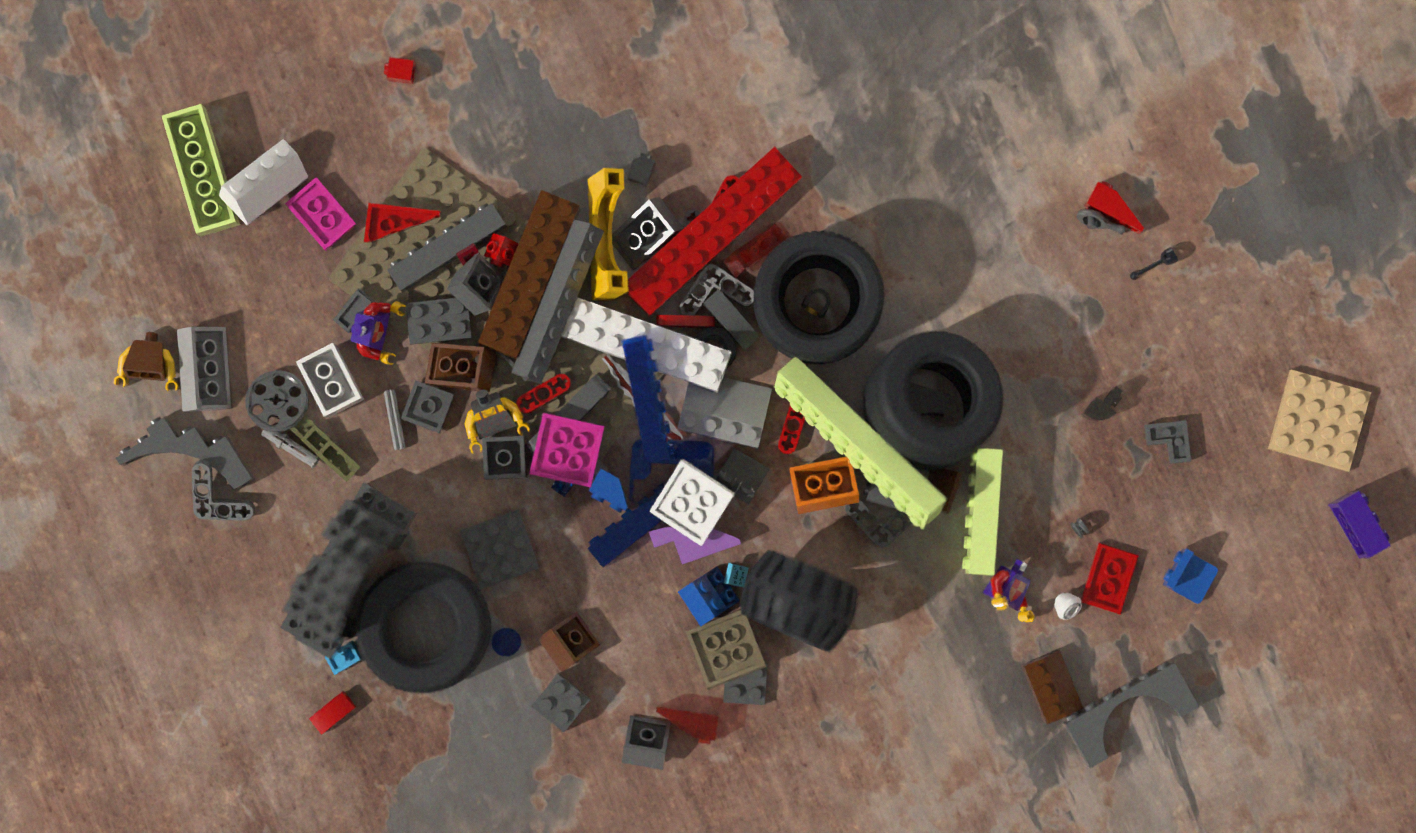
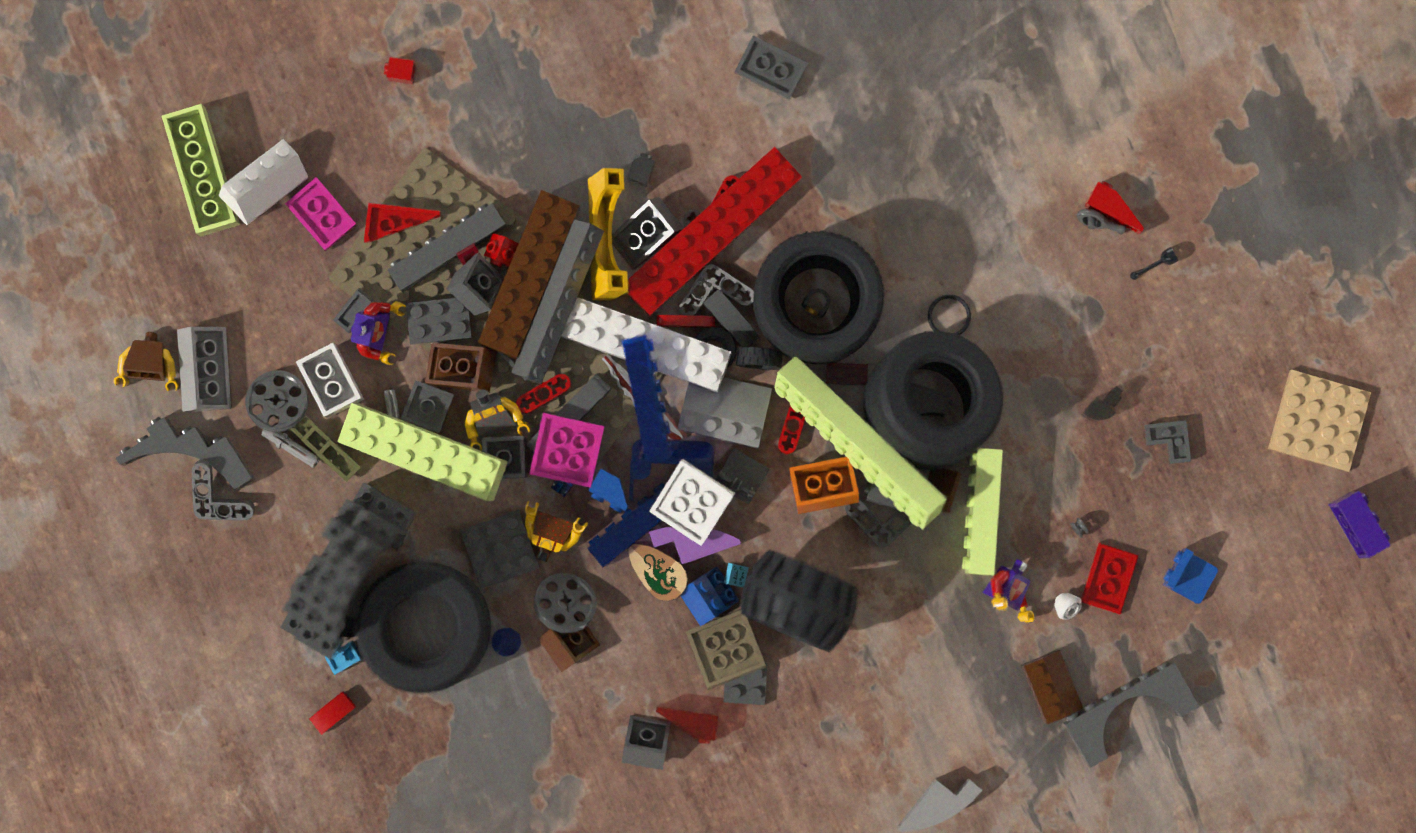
dark grey brick [531,673,591,732] -> none
clear red slope [724,223,787,278] -> none
none -> yellowish green brick [338,403,508,501]
none -> torso [525,501,588,562]
none -> dark grey wedge [534,573,597,633]
none -> shield [629,544,688,601]
none -> dark grey plate [734,36,808,100]
none -> black tyre [736,347,783,370]
none -> dark red tile [826,363,868,385]
none -> light grey slope [896,778,982,832]
none -> black tyre [928,294,971,335]

